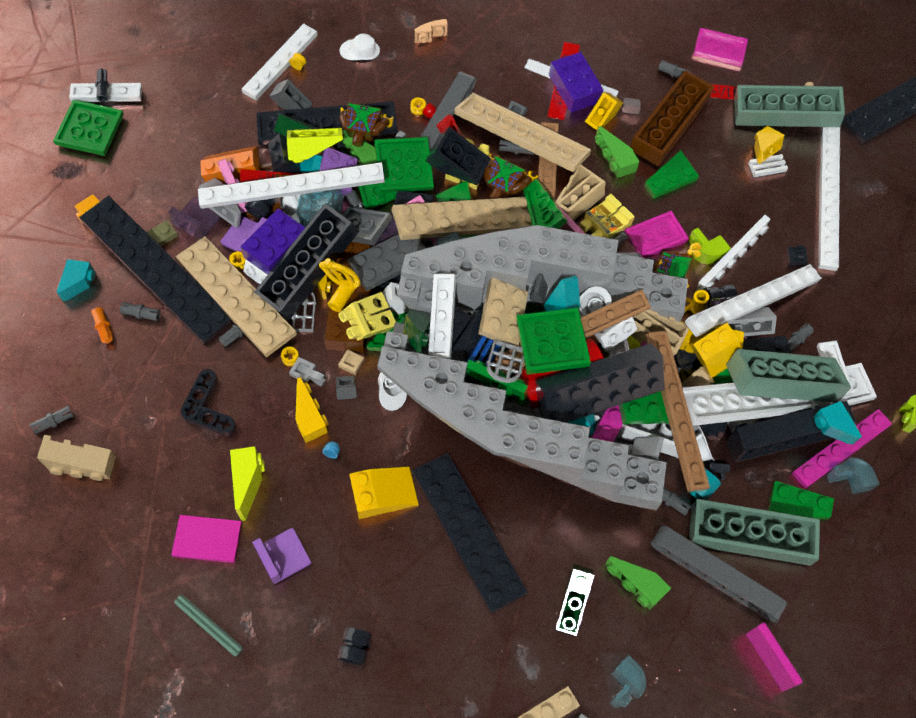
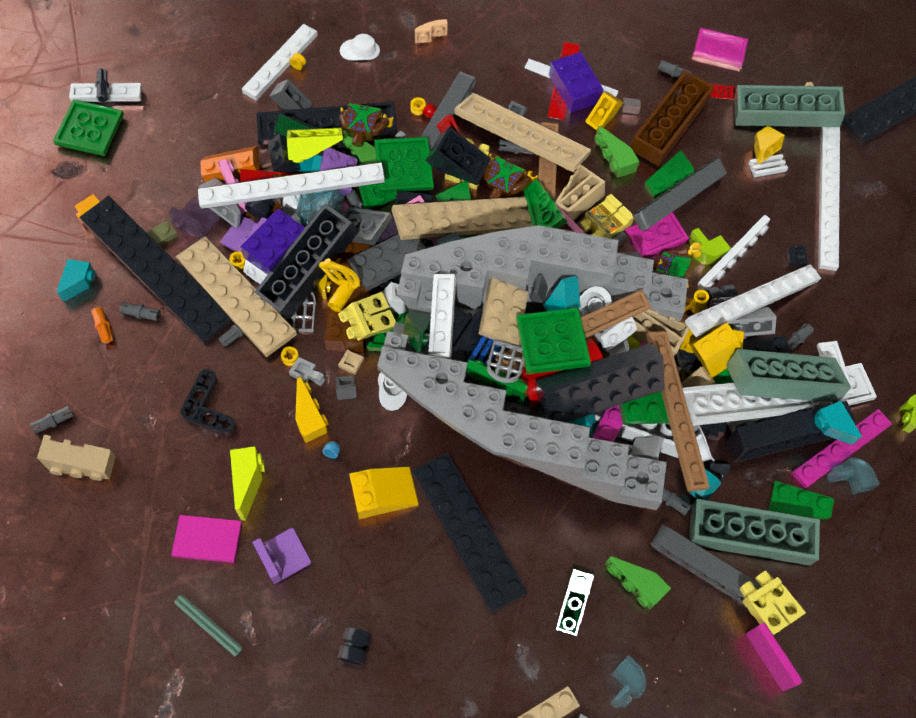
none -> dark grey beam [632,157,727,231]
none -> light yellow hips [739,571,806,635]

